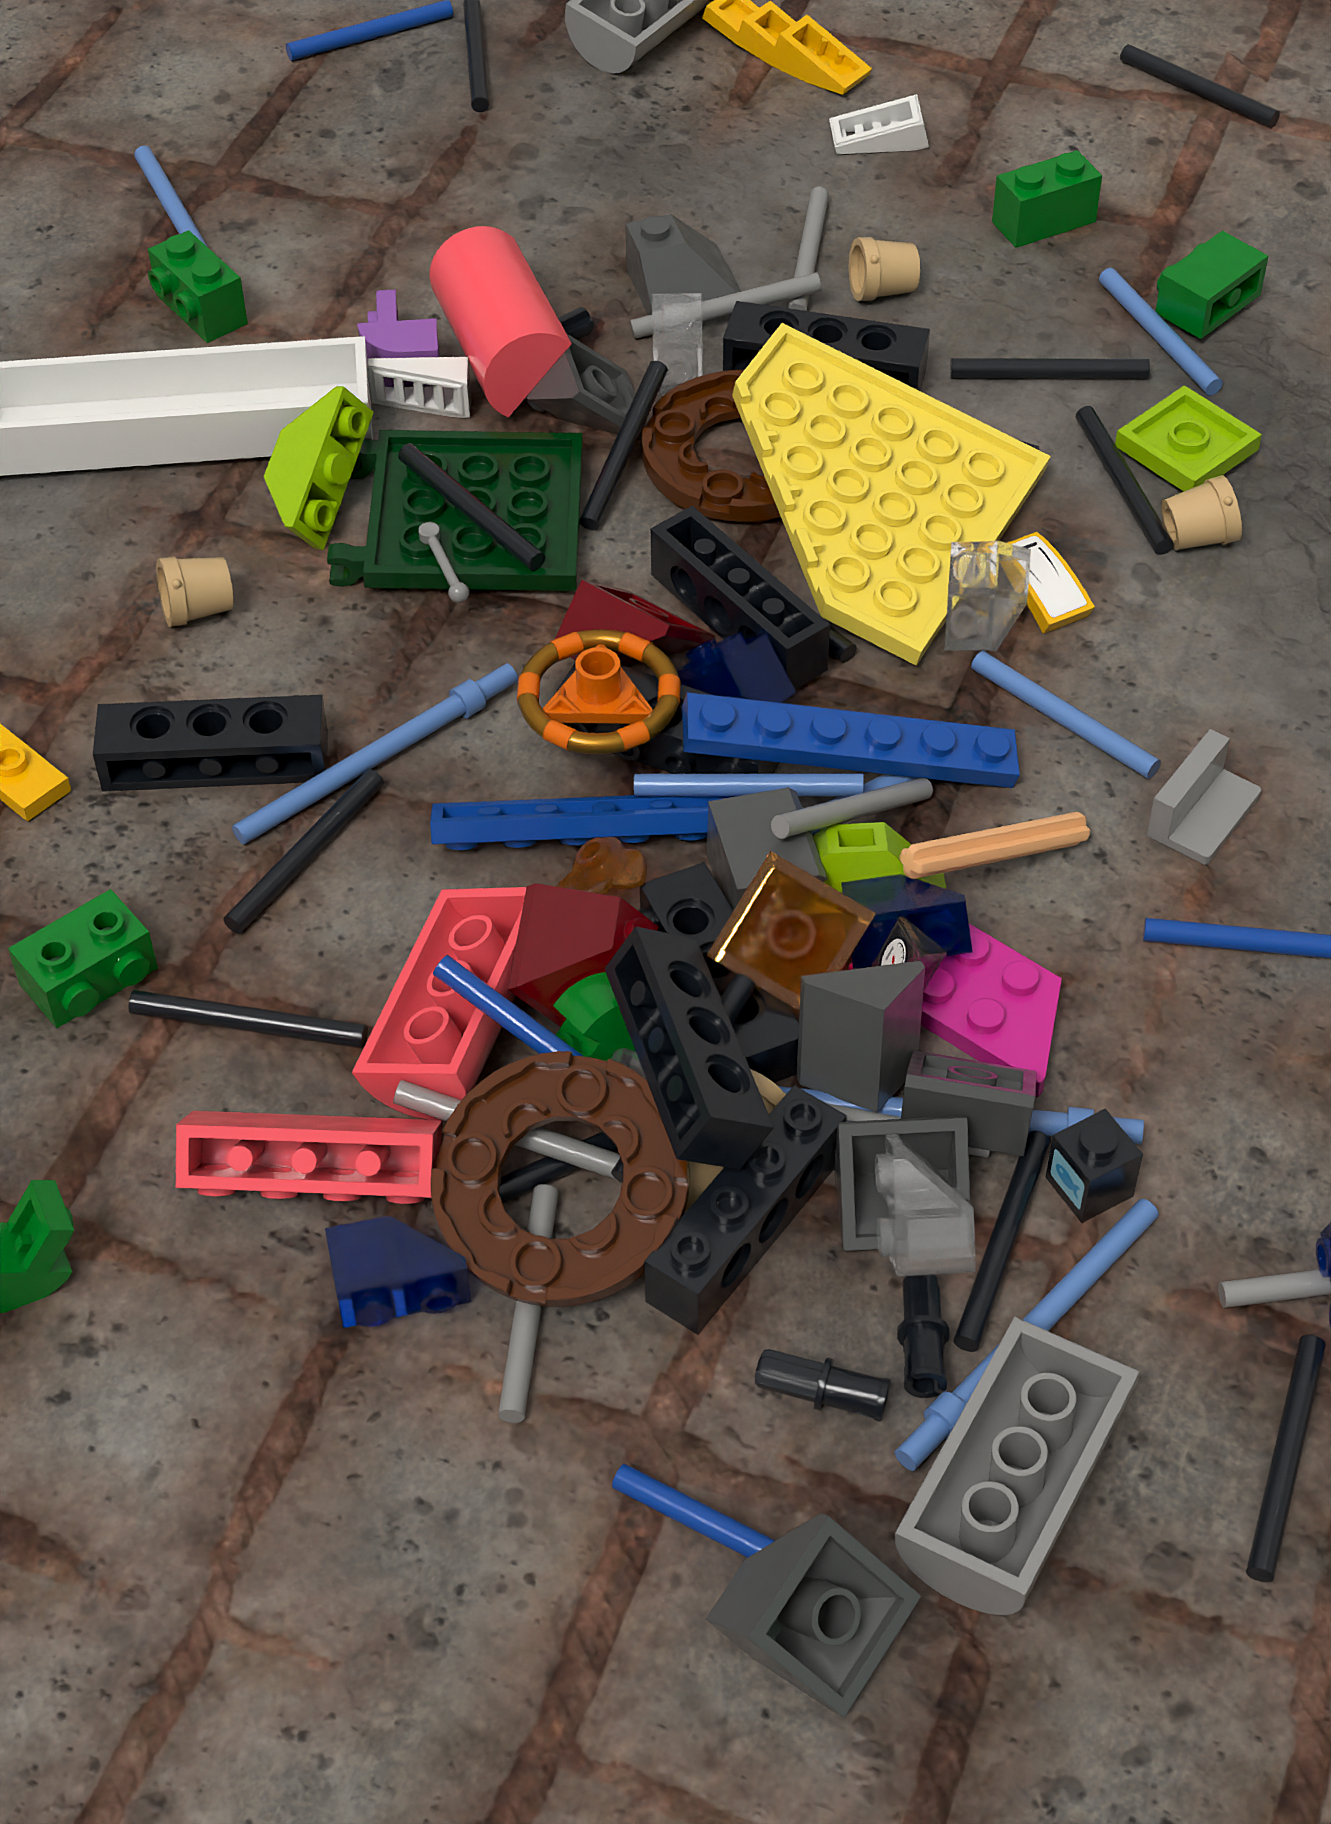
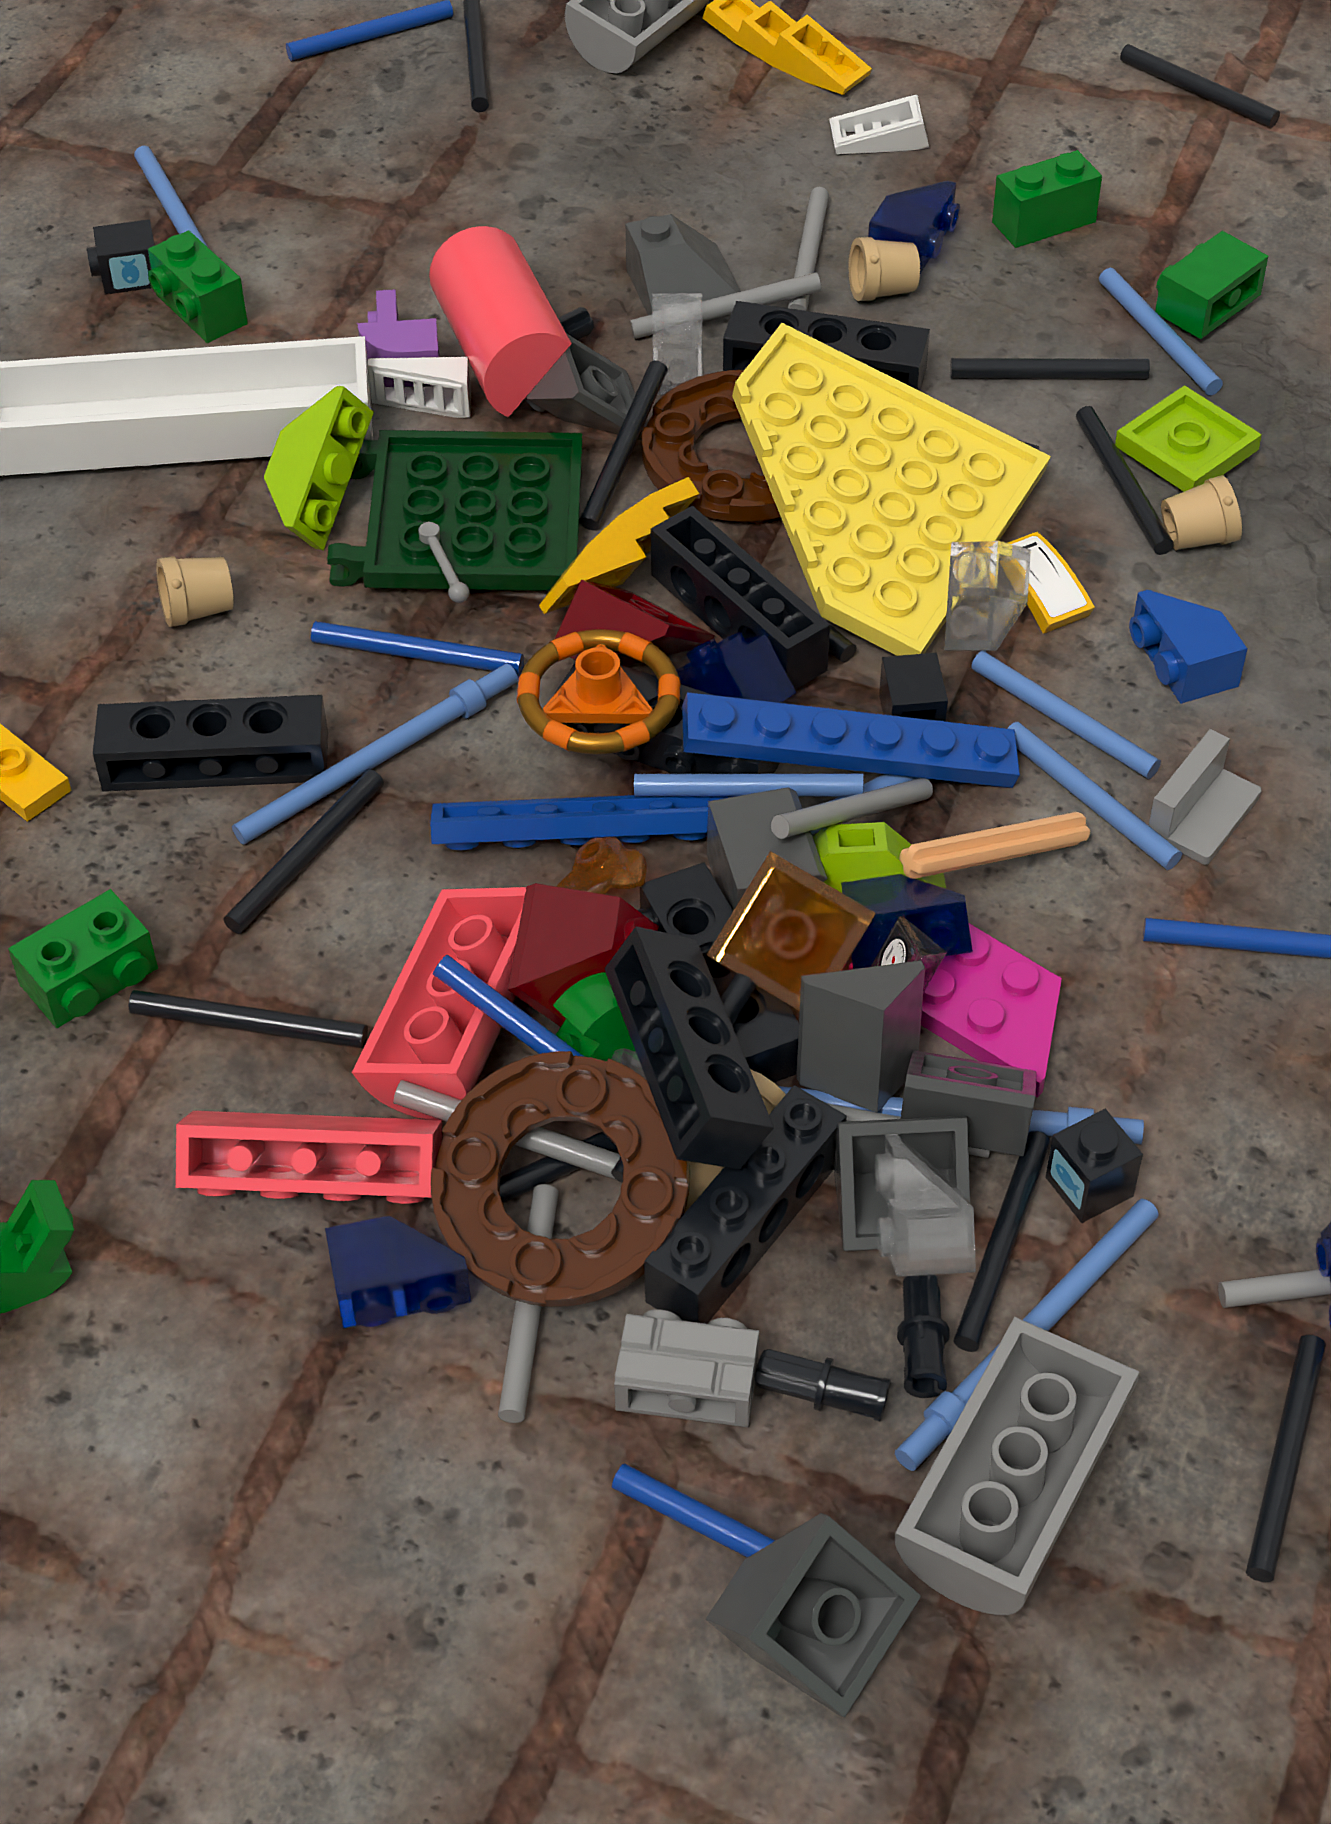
black bar [398,444,545,571] -> none
none -> black brick [87,219,155,295]
none -> blue bar [311,621,524,675]
none -> yellow slope [539,477,699,614]
none -> light grey brick [614,1310,759,1427]
none -> clear blue slope [868,181,960,274]
none -> black brick [879,653,948,722]
none -> medium blue bar [1008,722,1182,870]
none -> blue slope [1129,590,1248,704]

